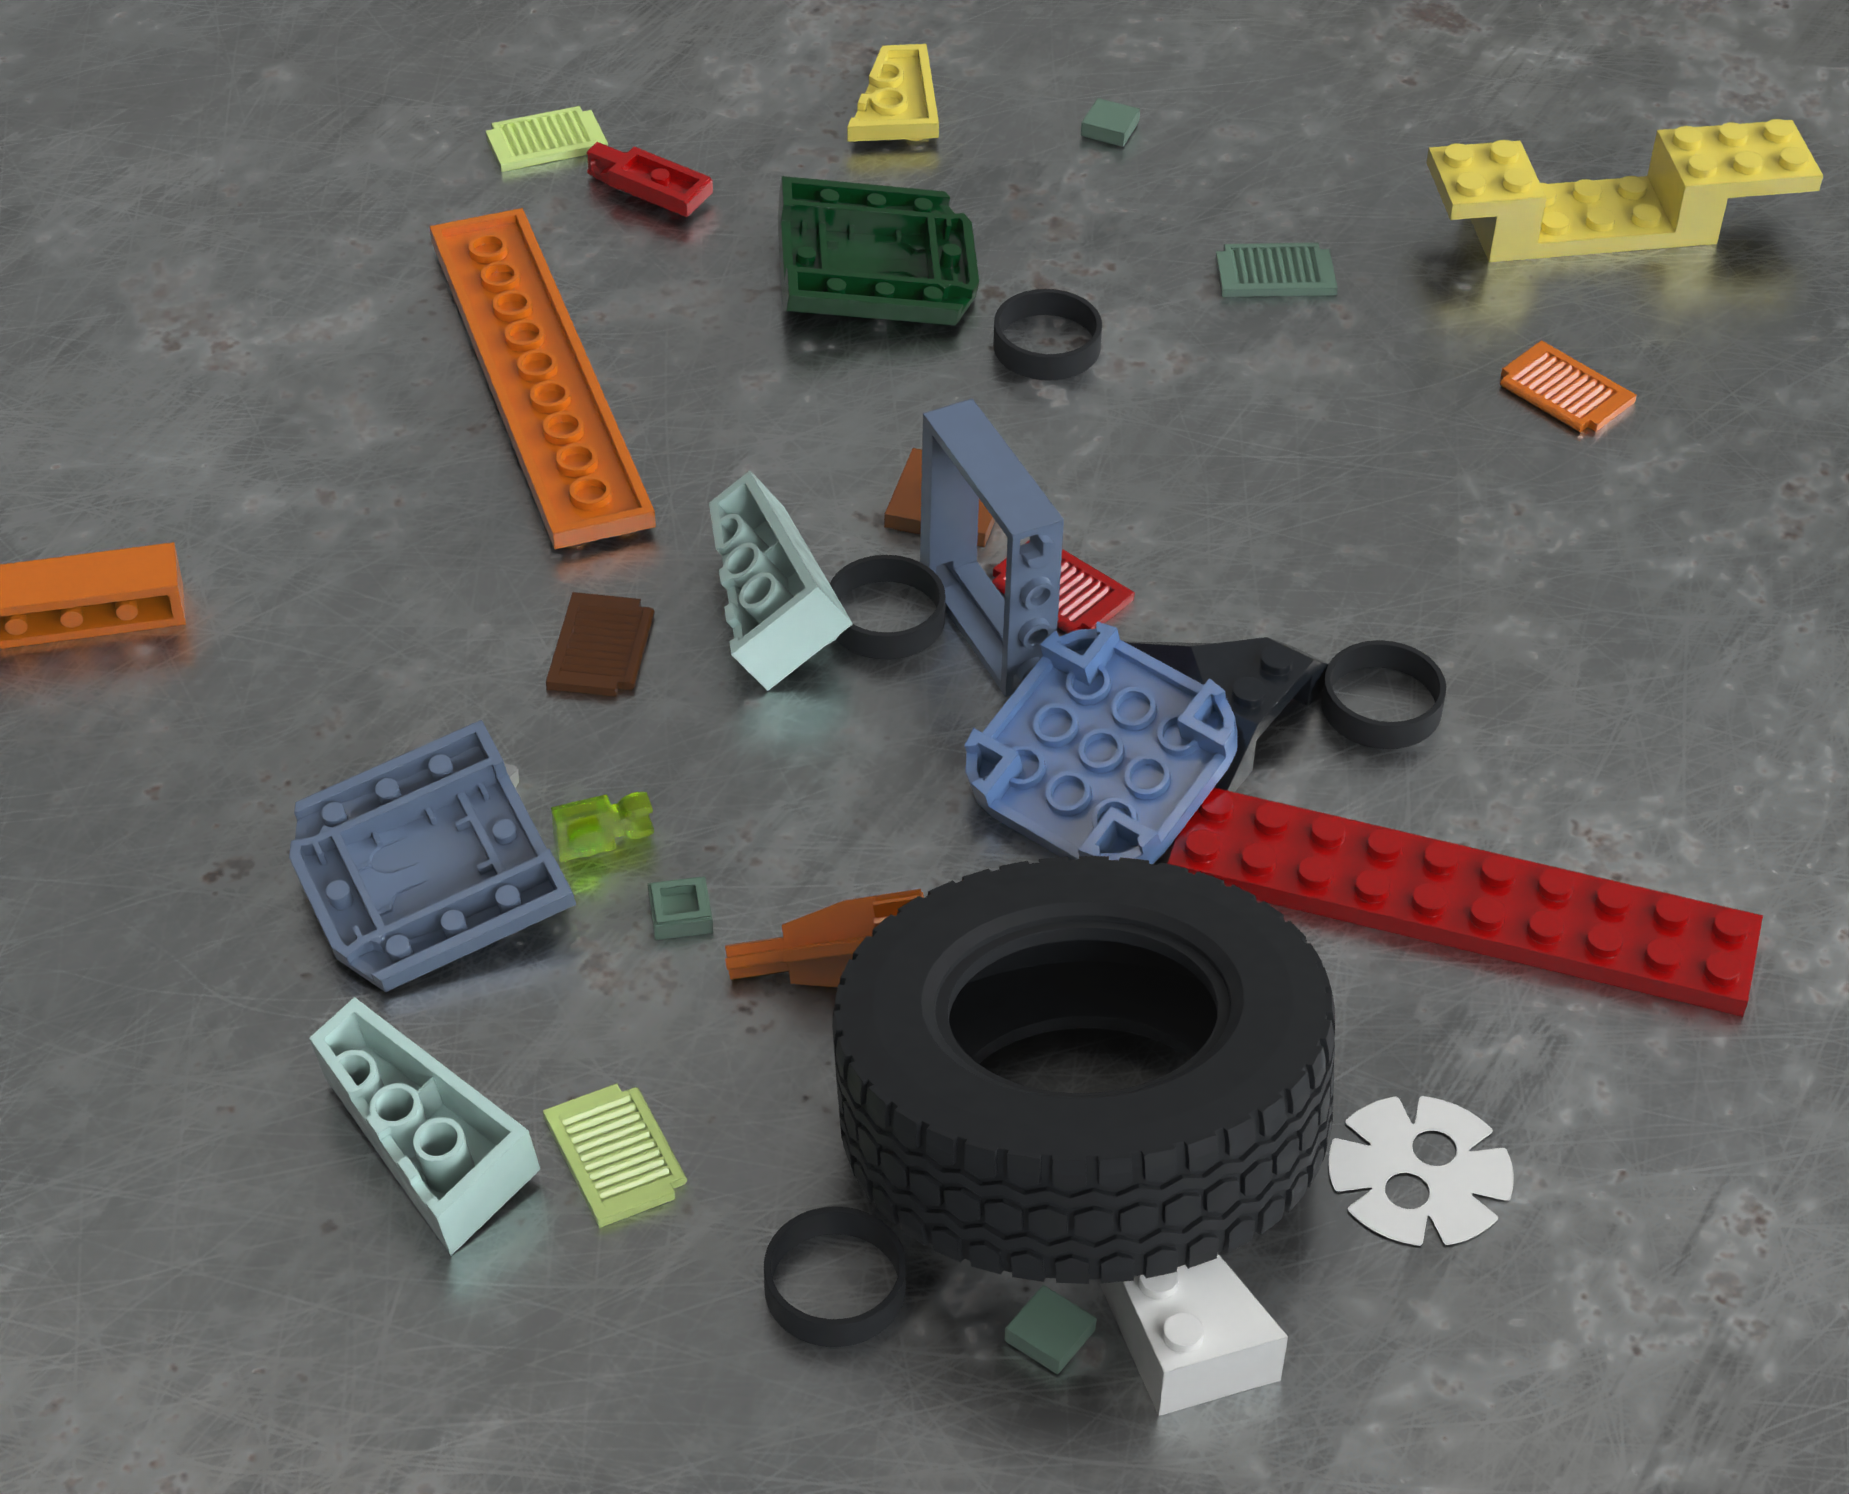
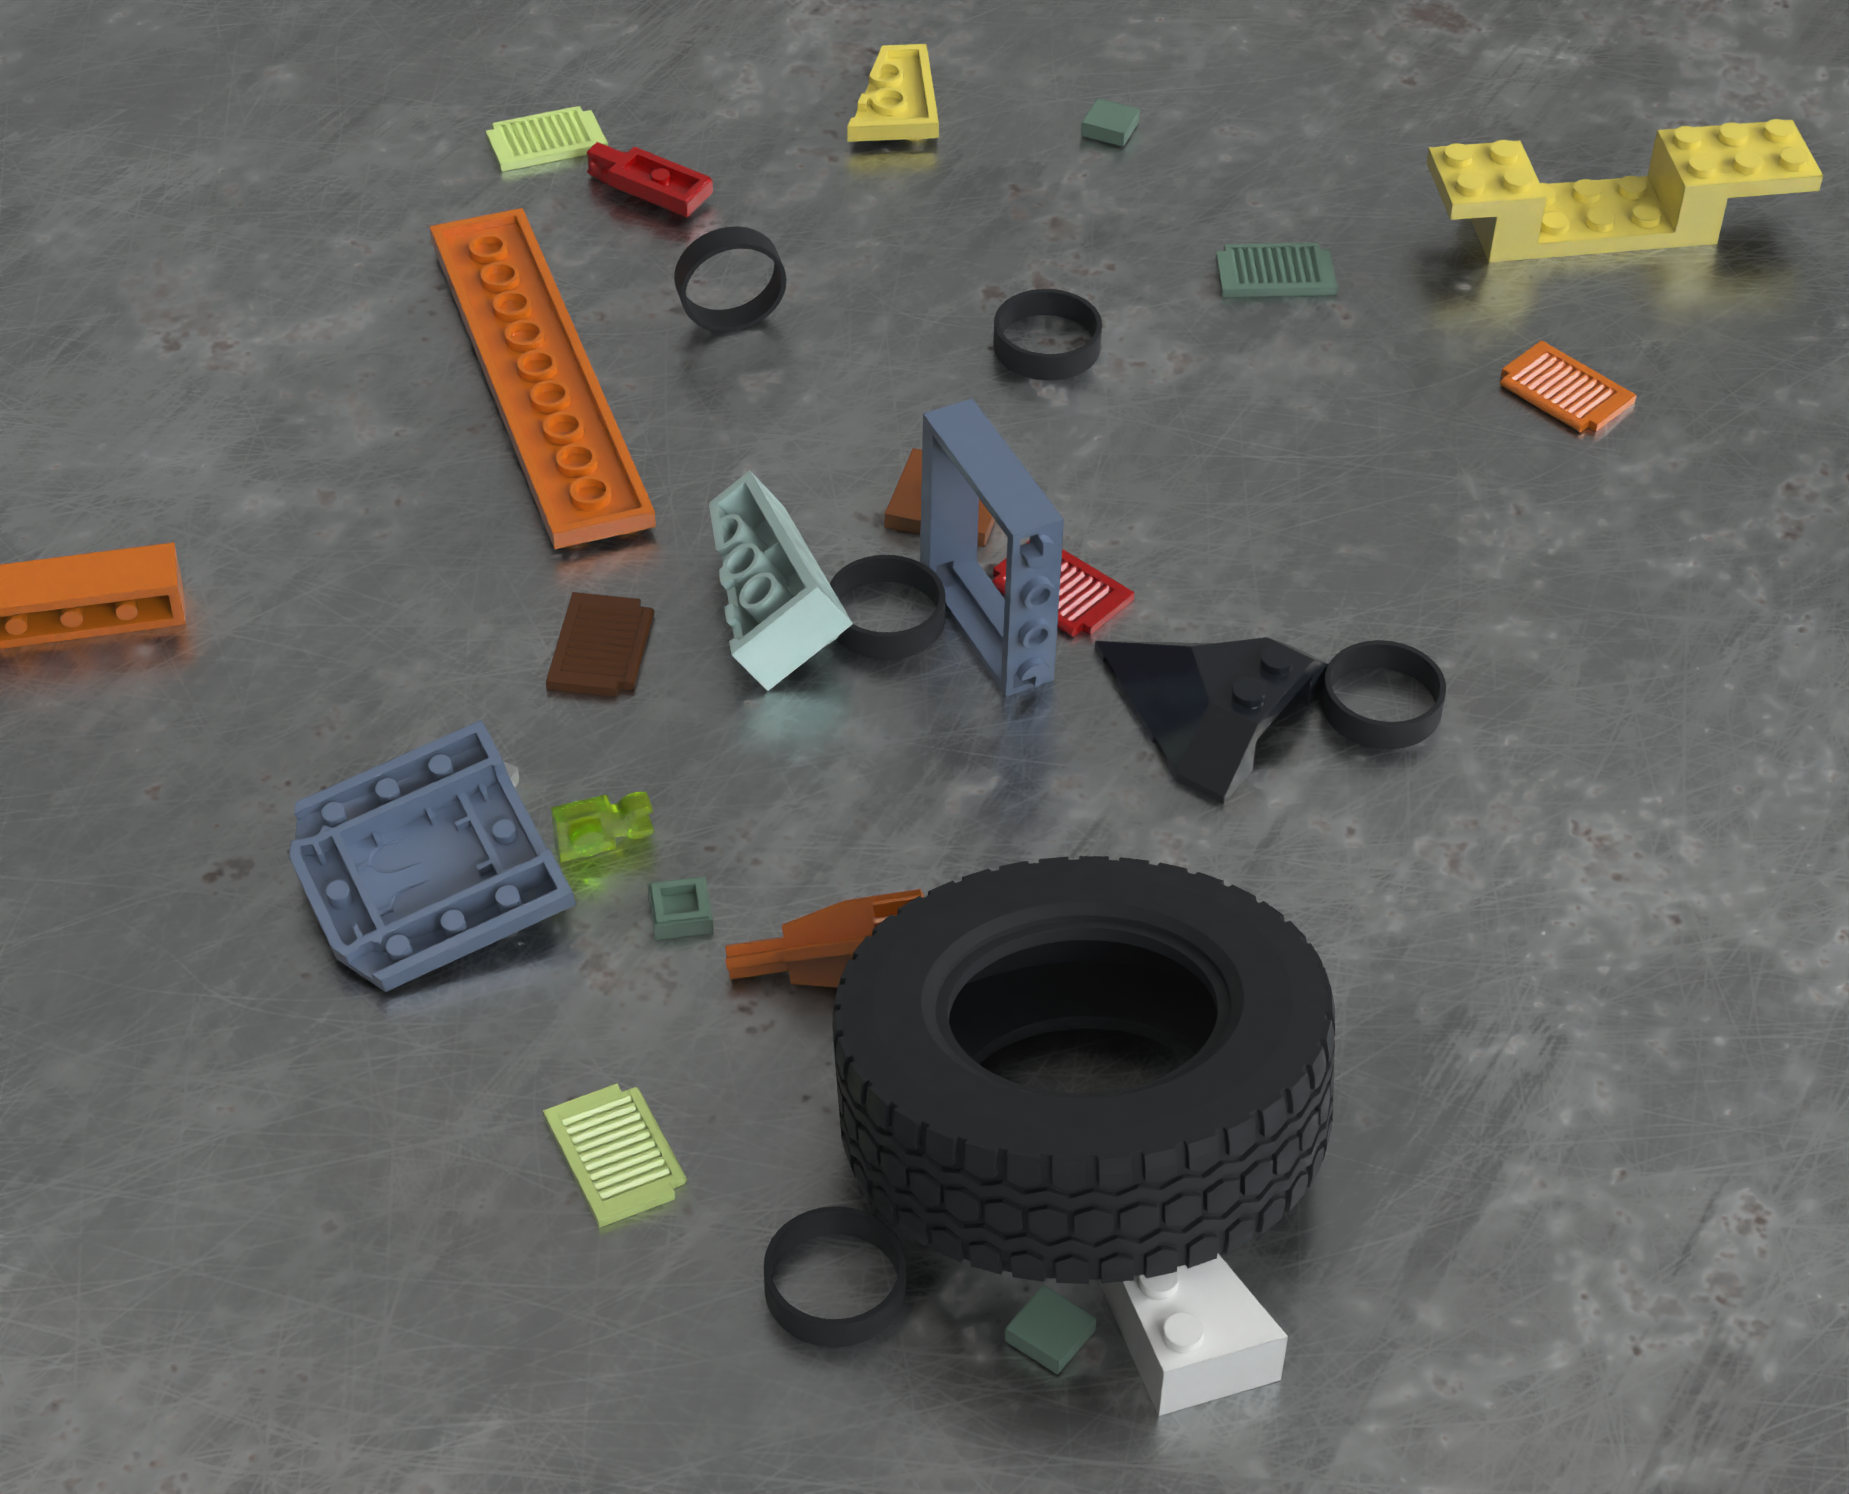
light aqua wedge [309,997,540,1256] -> none
dark green wedge [778,176,979,325] -> none
medium blue tile [964,622,1237,864] -> none
red plate [1167,788,1763,1017] -> none
white piece [1328,1096,1514,1246] -> none
none -> black tyre [674,226,787,332]

